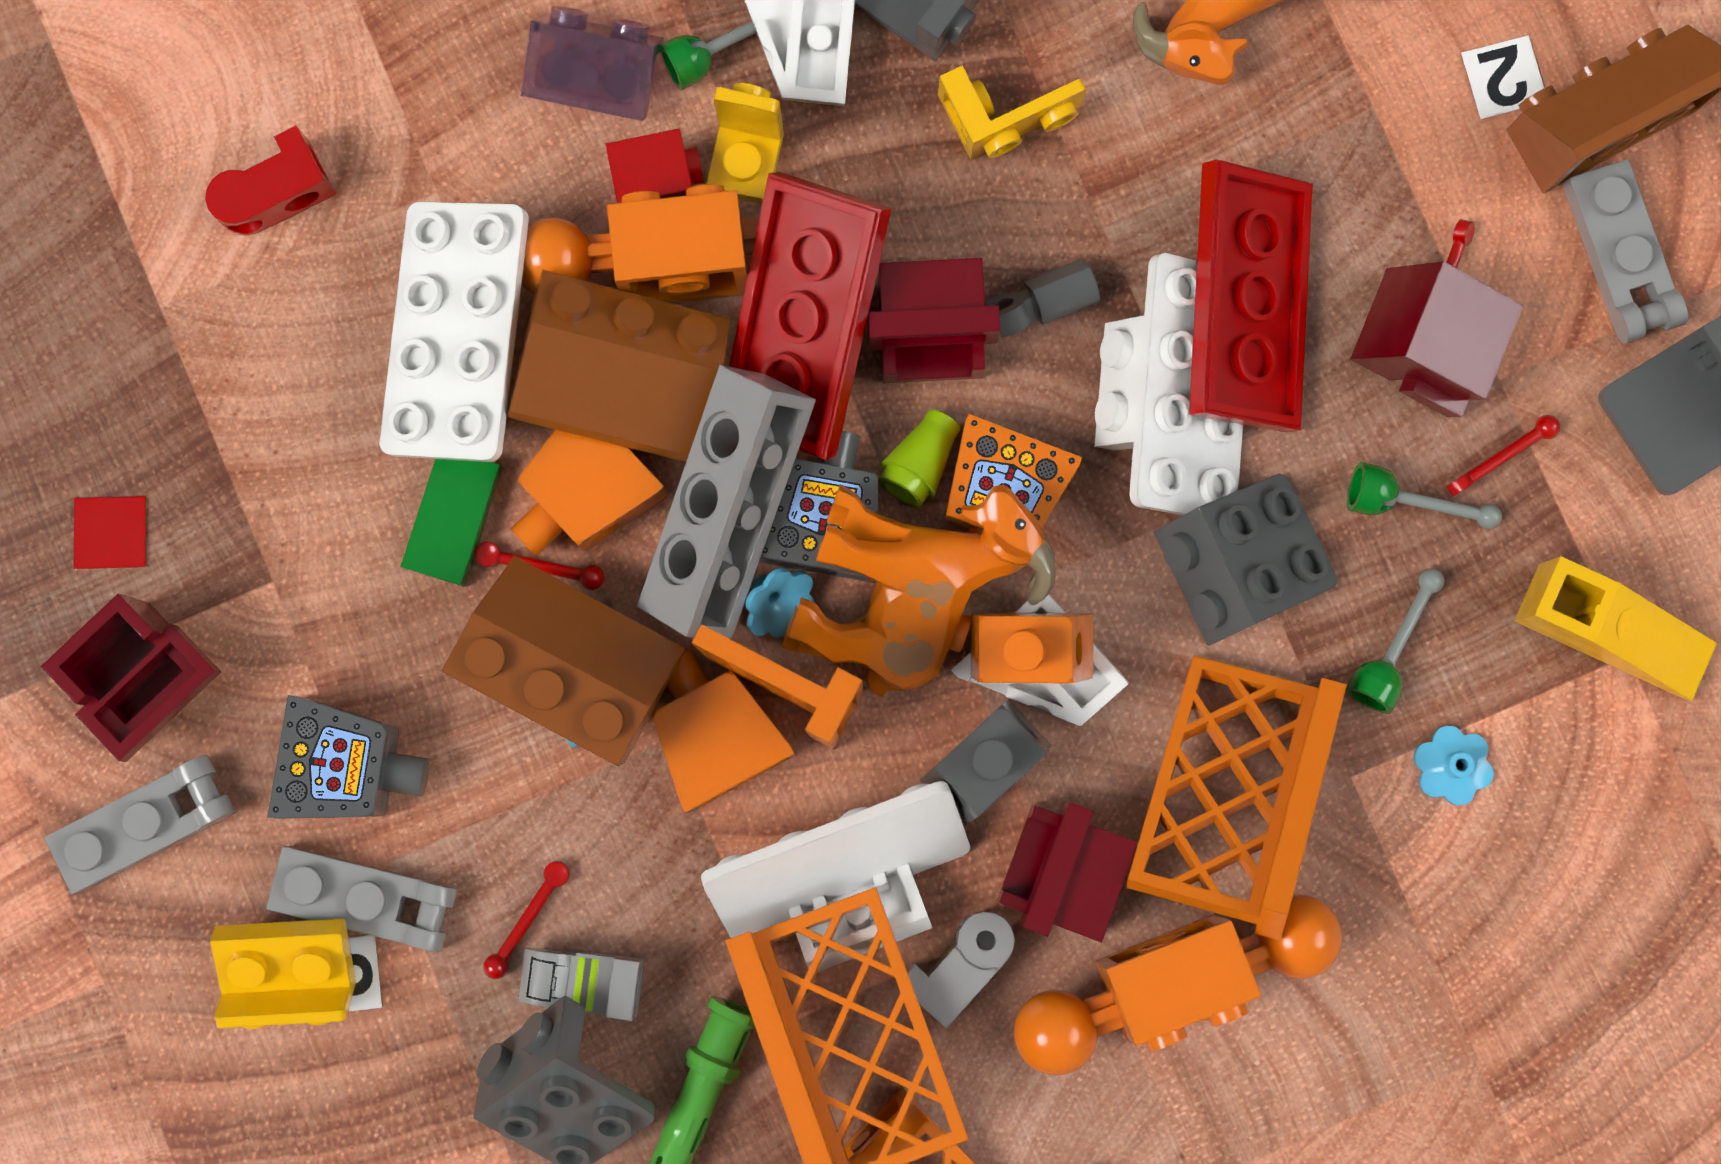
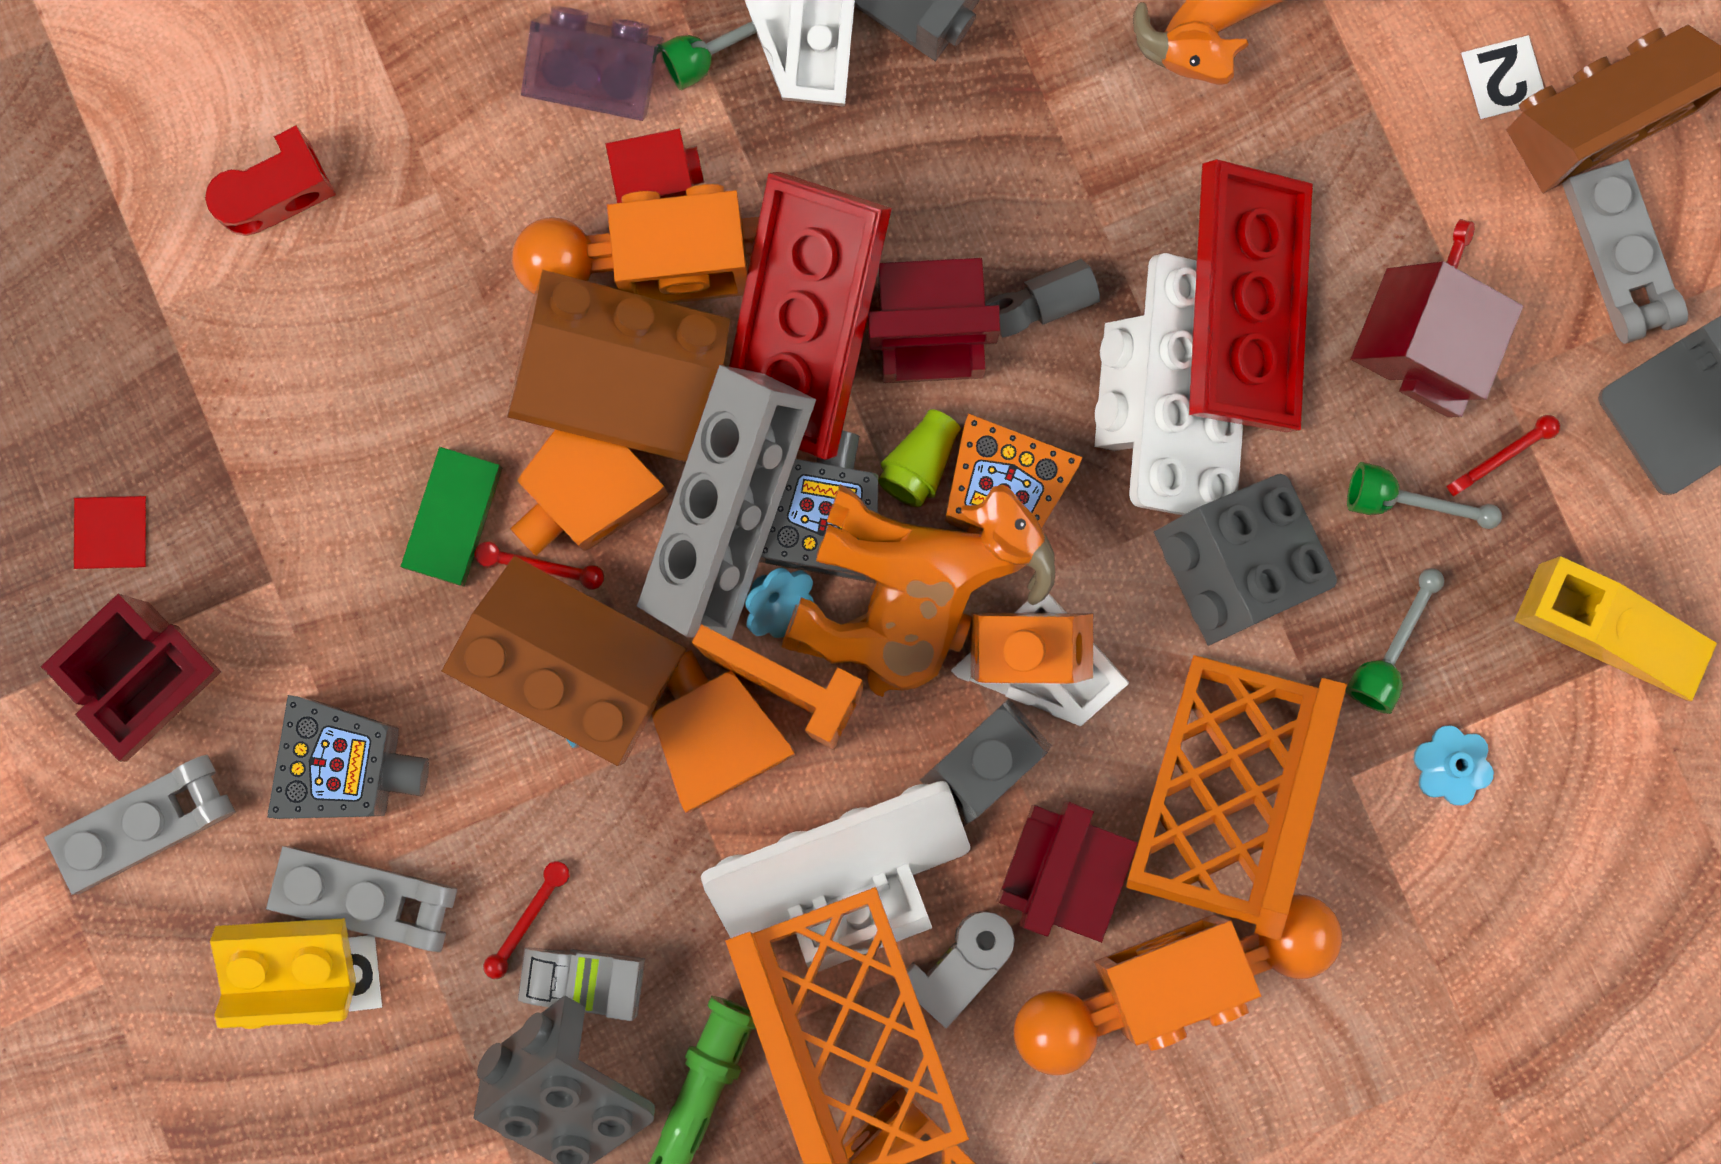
white bracket [379,202,529,462] -> none
yellow bracket [706,83,784,204] -> none
yellow bracket [938,65,1086,160] -> none

